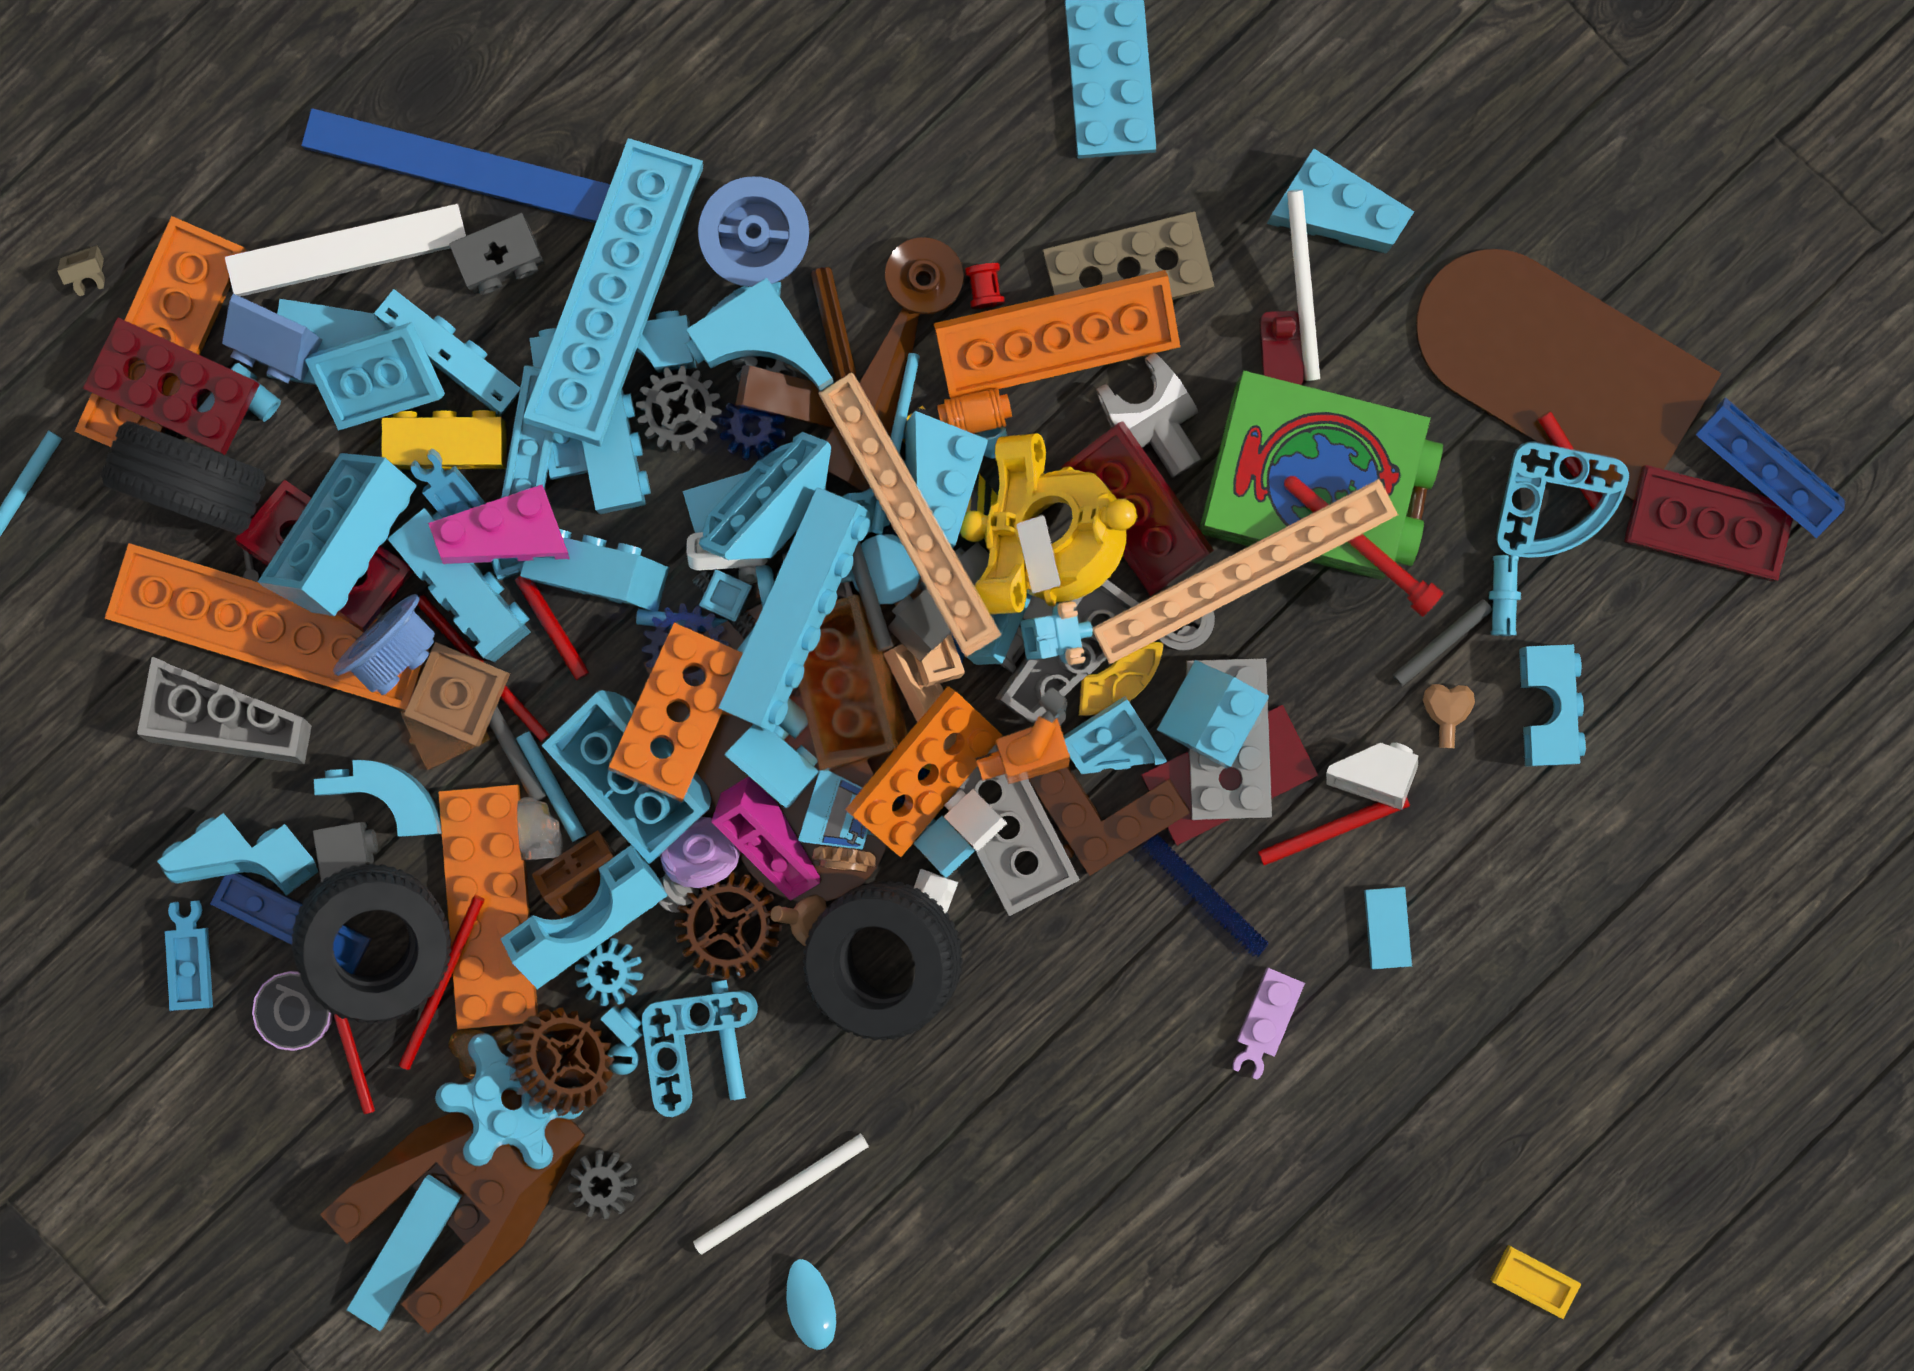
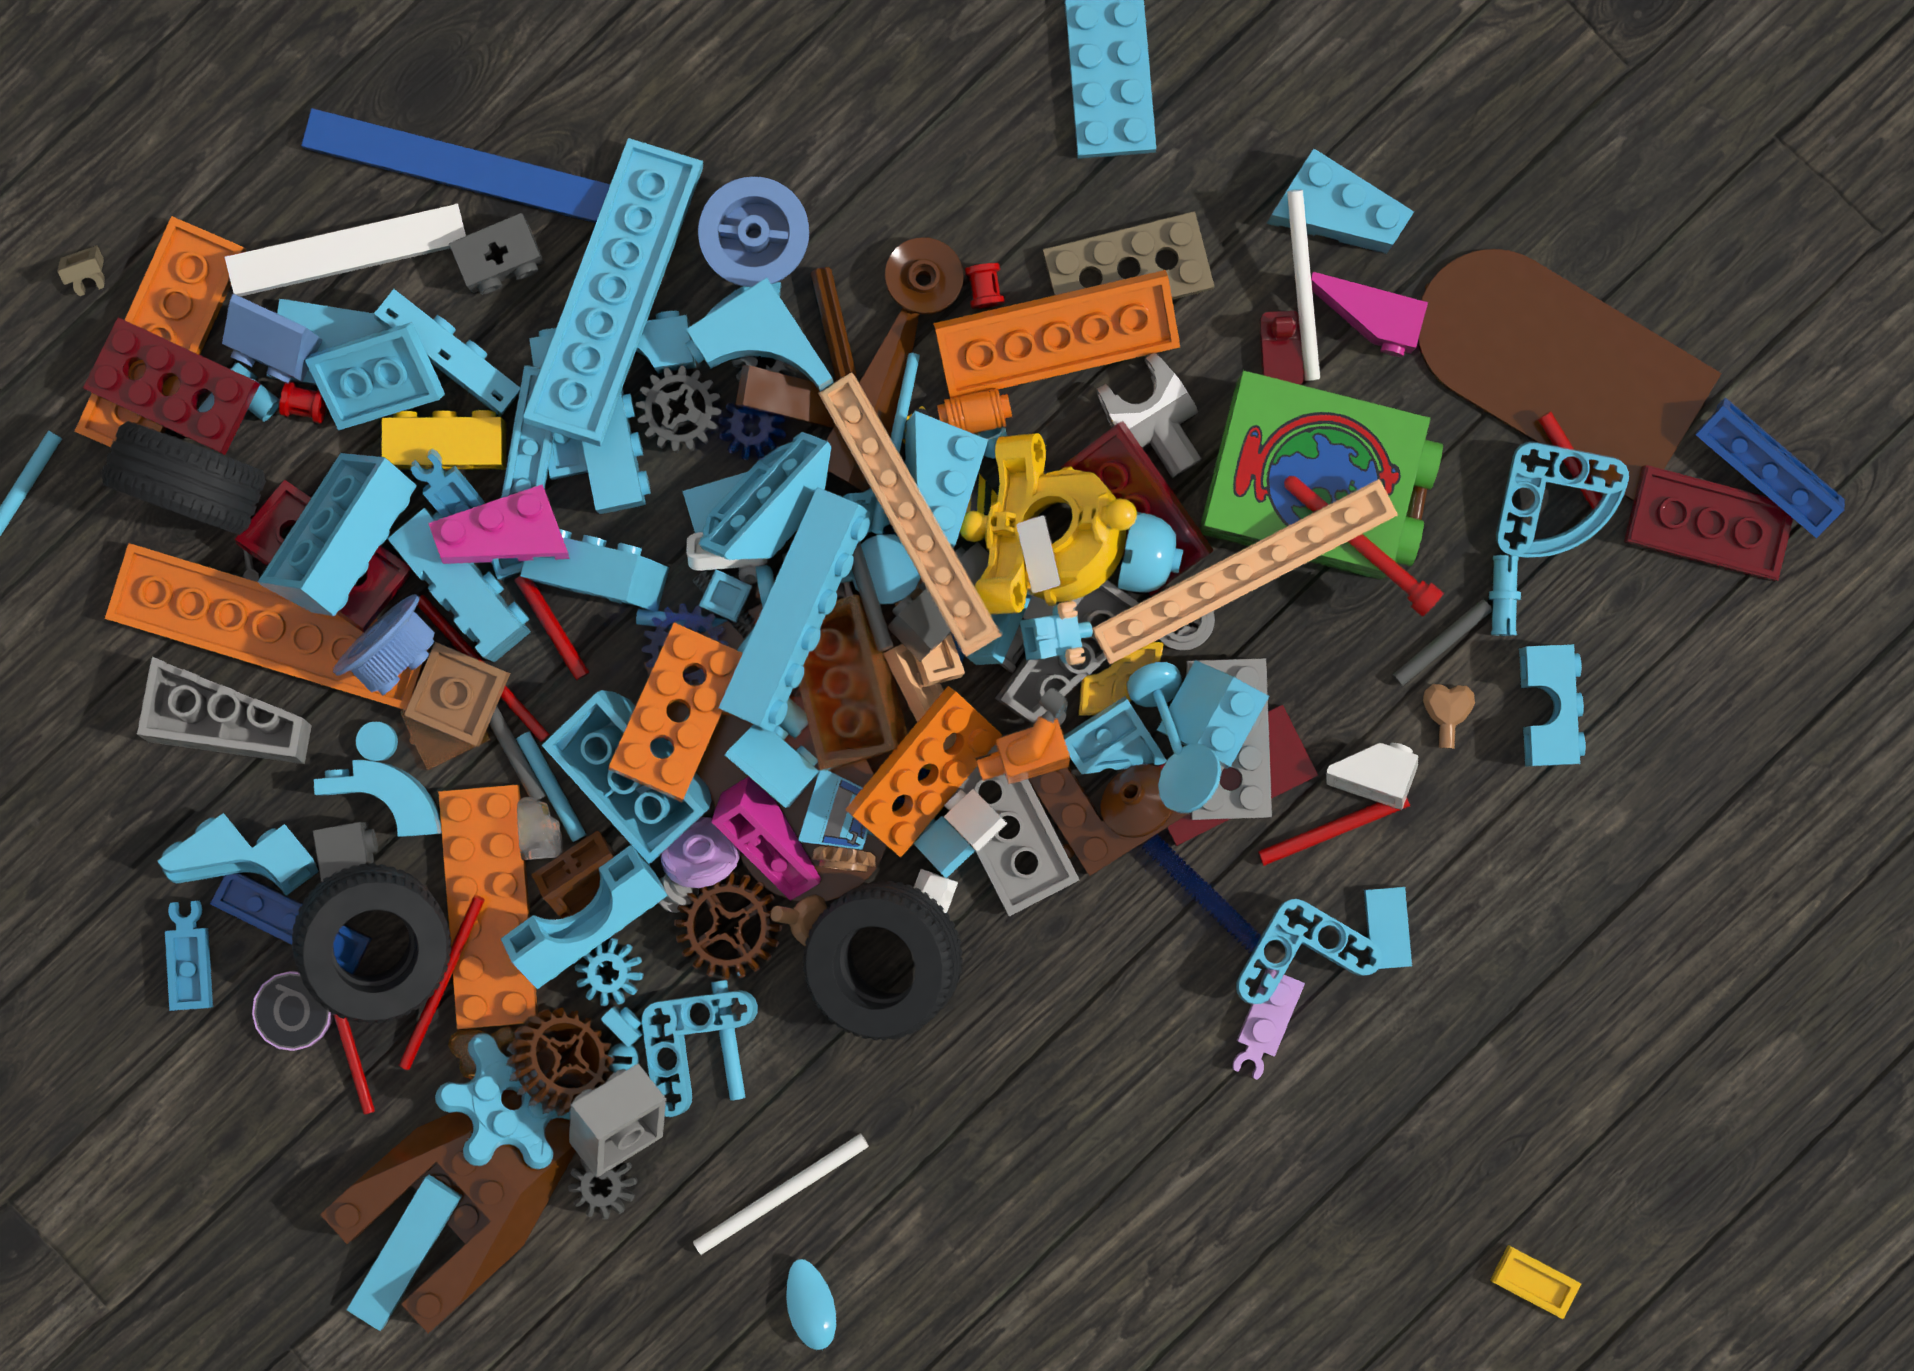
none -> red bush [279,382,327,424]
none -> medium azure tile [356,721,398,761]
none -> light grey brick [569,1064,666,1178]
none -> reddish brown dish [1101,764,1173,838]
none -> medium azure cylinder [1118,512,1183,593]
none -> medium azure piece [1127,662,1221,813]
none -> medium azure beam [1236,899,1383,1005]
none -> dark pink slope [1311,271,1428,357]

